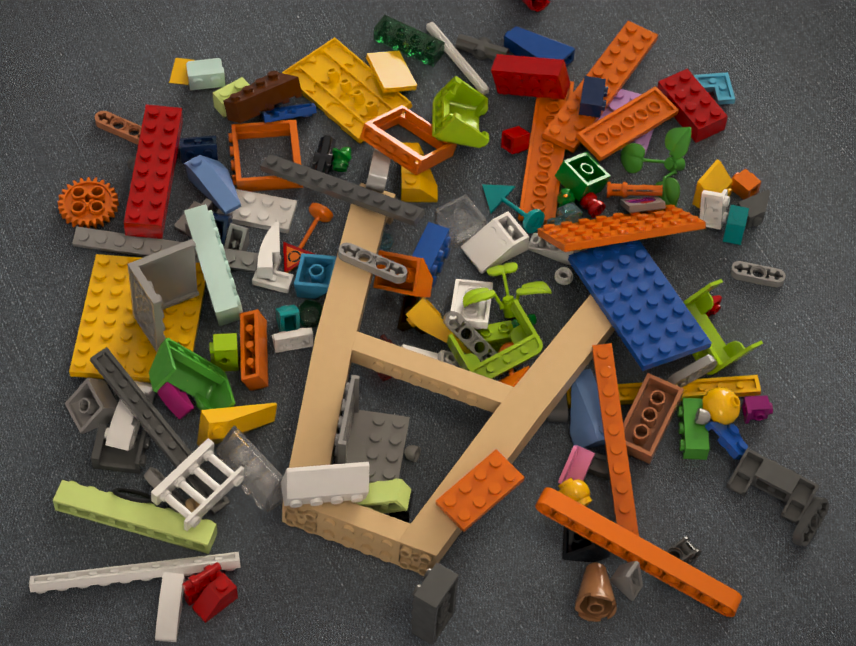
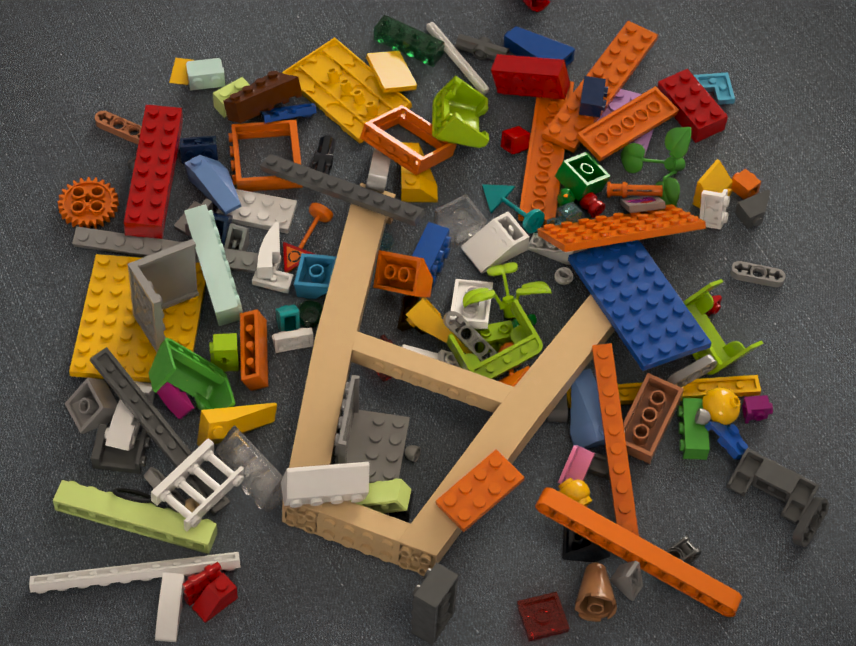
green animal [332,147,352,172] -> none
light grey beam [338,243,407,284] -> none
teal slope [722,205,749,245] -> none
none -> clear red plate [517,591,570,642]

